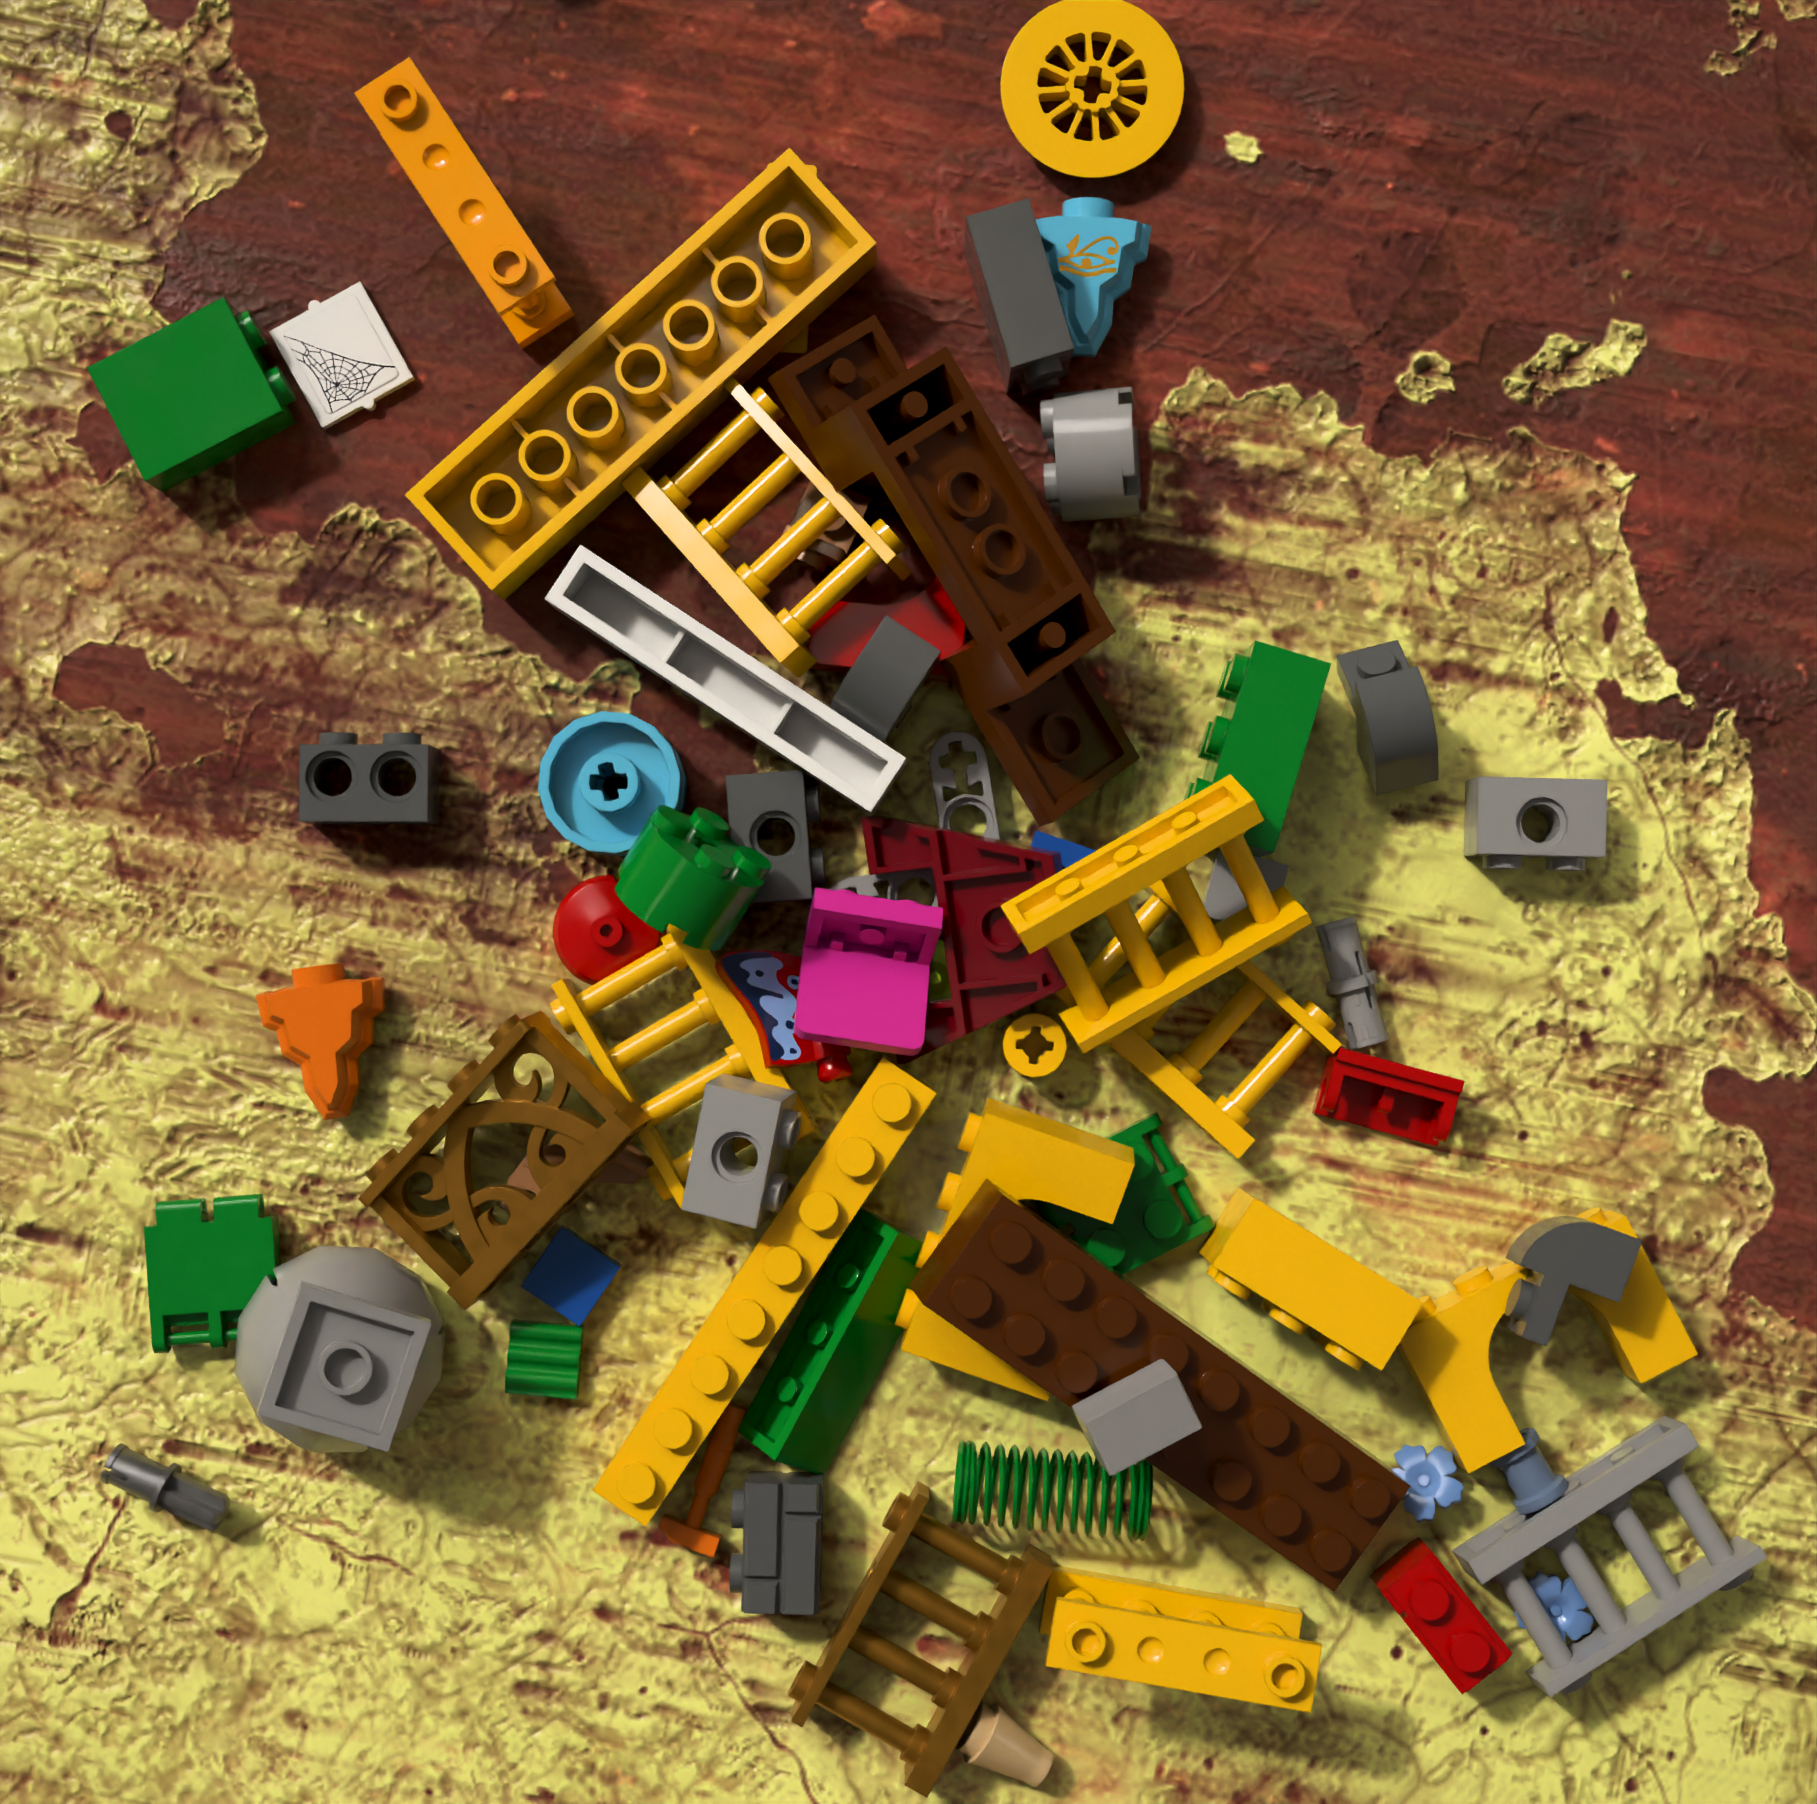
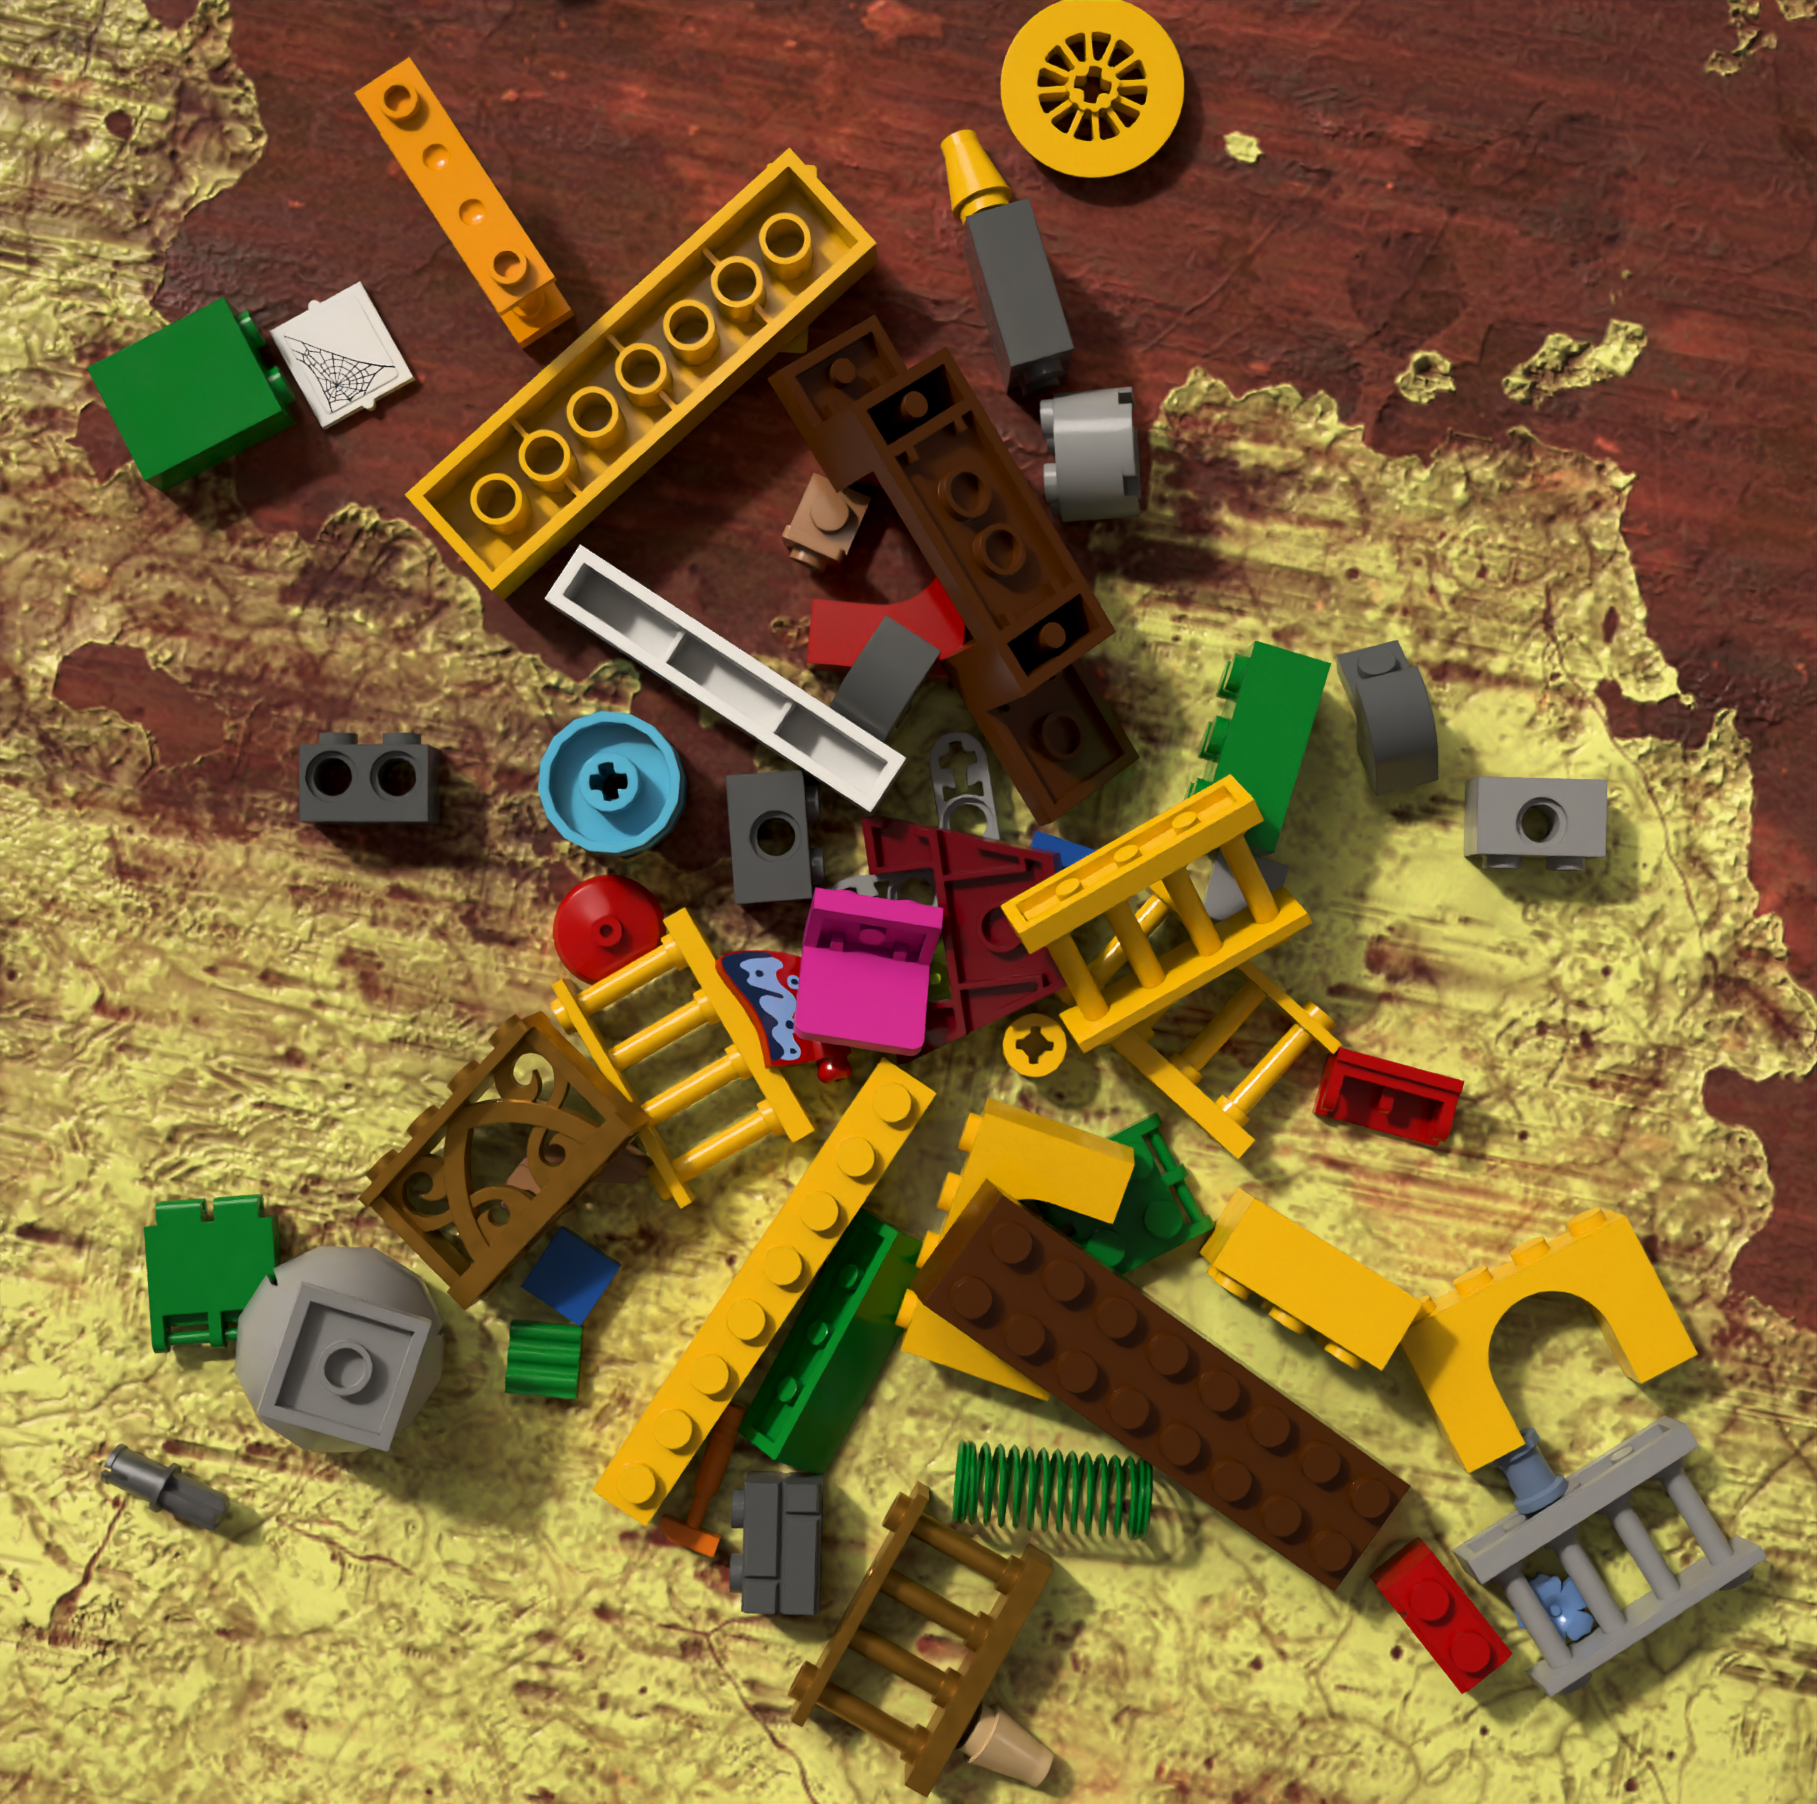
orange rock [256,963,385,1120] -> none
green brick [614,805,772,951] -> none
yellow fence [621,377,912,678] -> none
light grey brick [681,1073,801,1229] -> none
medium azure rock [1036,197,1151,357] -> none
yellow fence [1038,1565,1322,1713] -> none
light grey piece [1072,1359,1202,1476] -> none
light grey pin [1315,916,1390,1050] -> none
medium blue plant [1392,1445,1464,1523] -> none
dark grey brick [1505,1216,1642,1346] -> none
none -> yellow cone [940,130,1012,228]

